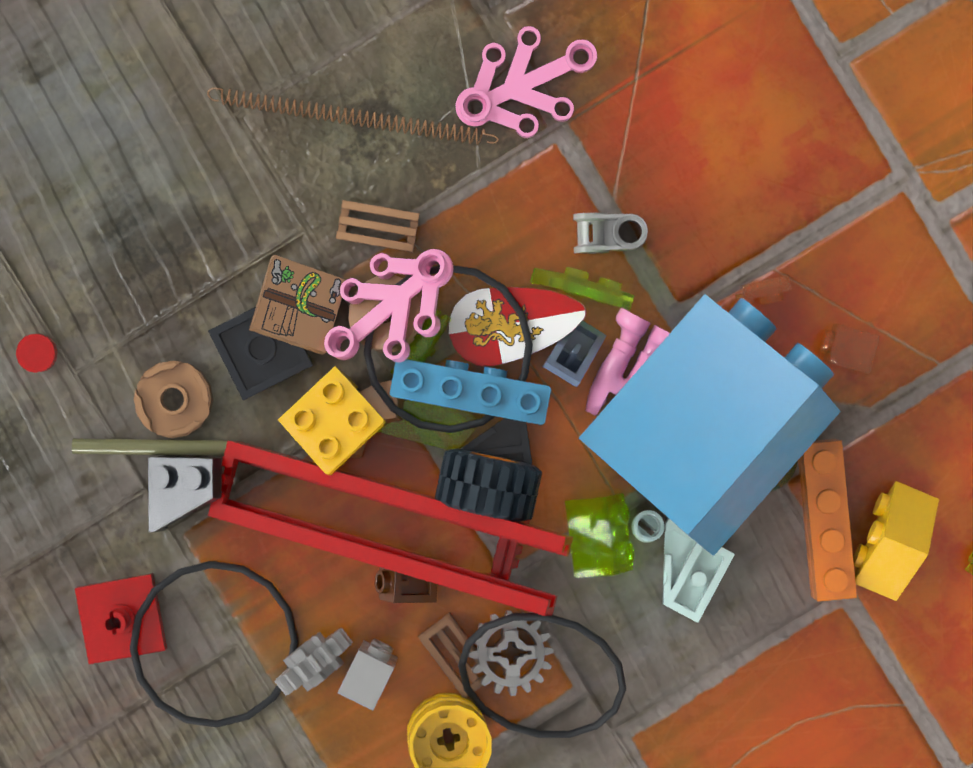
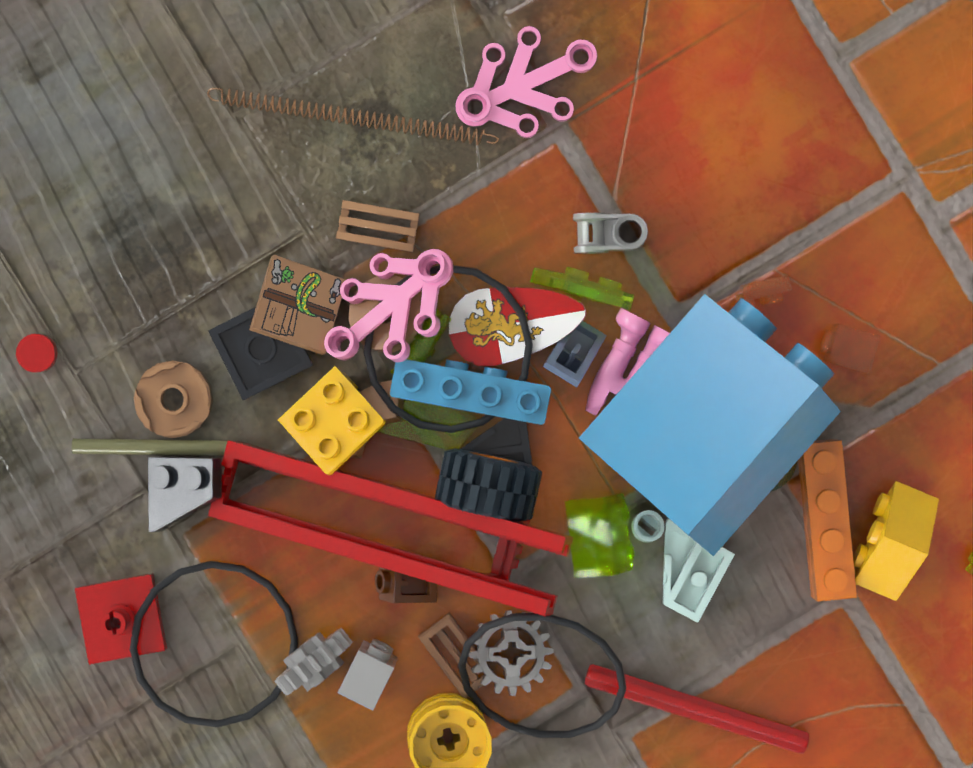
none -> red axle [585,664,809,754]

